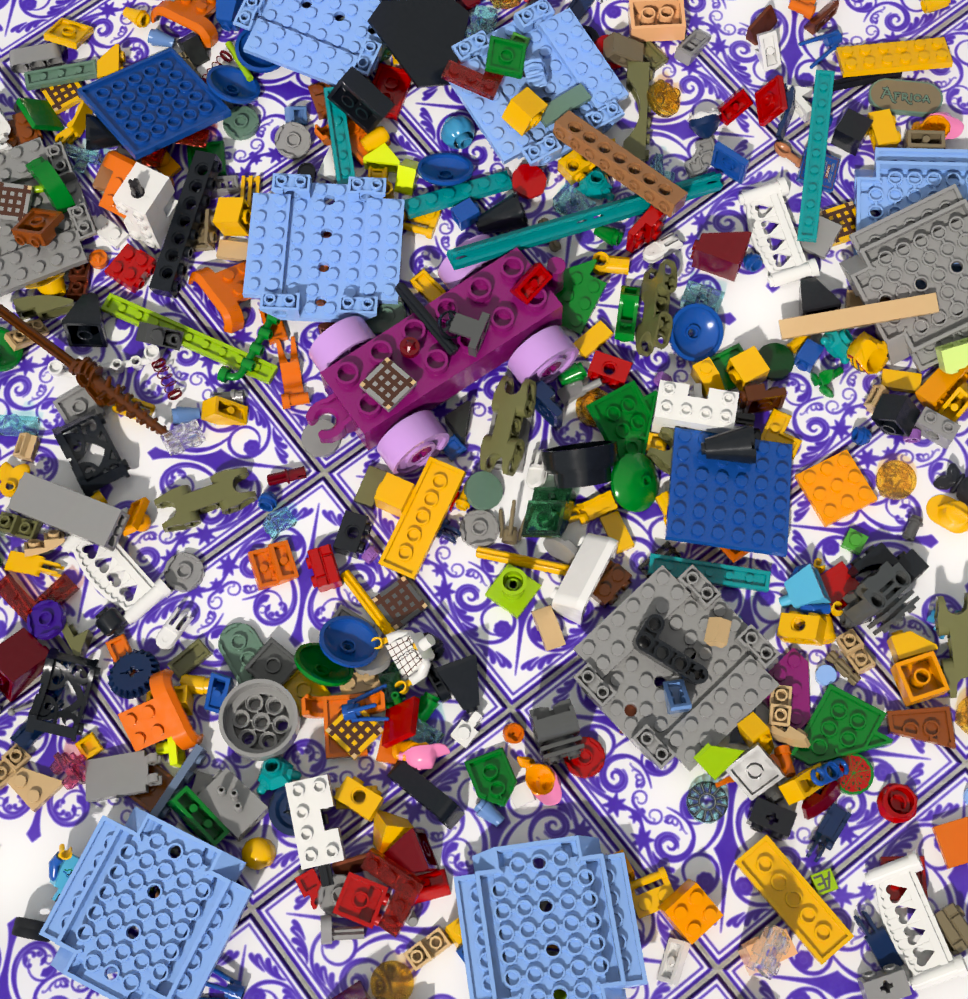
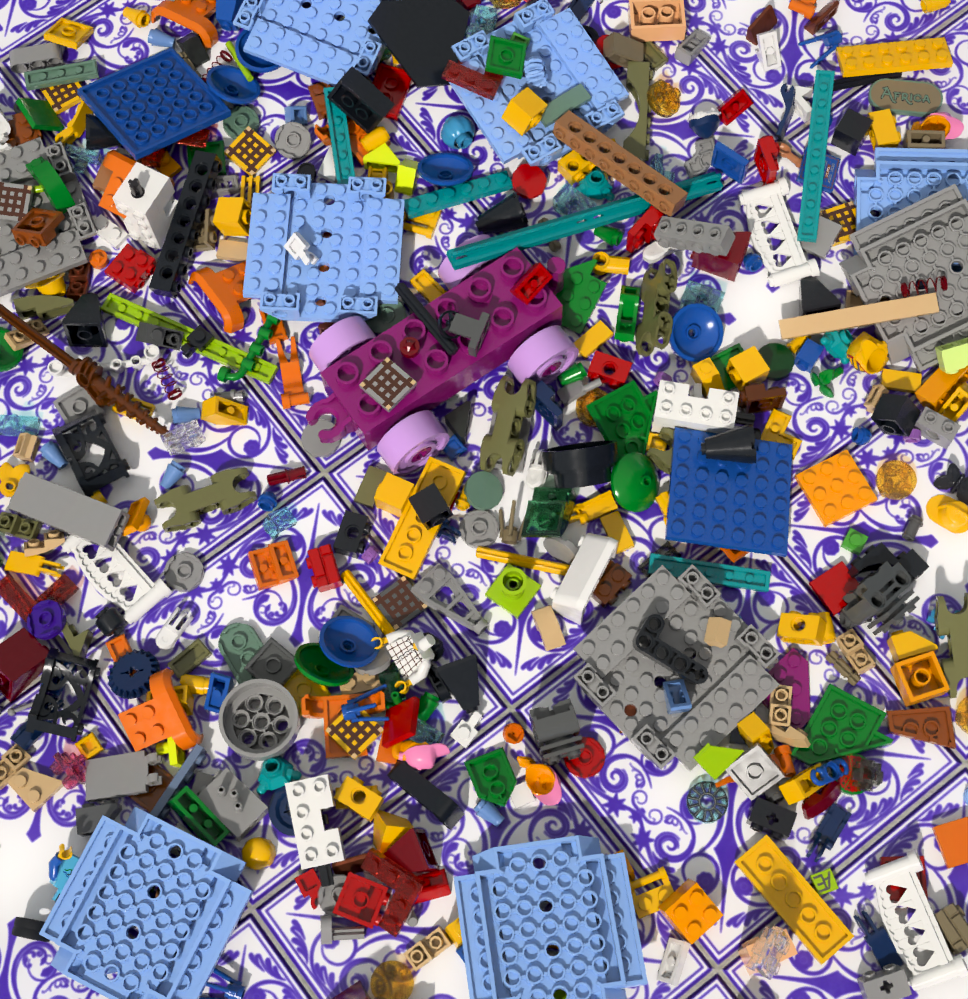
yellow slope [97,44,126,79] -> none
blue brick [451,197,481,231] -> none
red tile [755,75,788,127] -> none
medium azure torso [779,558,843,617] -> none
light blue tile [815,665,837,686] -> none
red hat [876,783,918,823] -> none
none -> medium blue cone [40,441,68,470]
none -> dark grey slope [75,800,122,837]
none -> medium blue cone [160,460,186,490]
none -> black plate [180,325,214,358]
none -> tile [224,126,276,176]
none -> white plate [284,232,319,265]
none -> black head [408,483,453,530]
none -> light grey plate [411,563,490,635]
none -> light grey brick [653,216,736,256]
none -> red plate [753,135,780,185]
none -> clear smoke brick [851,759,883,791]
none -> dark red piece [901,275,948,298]

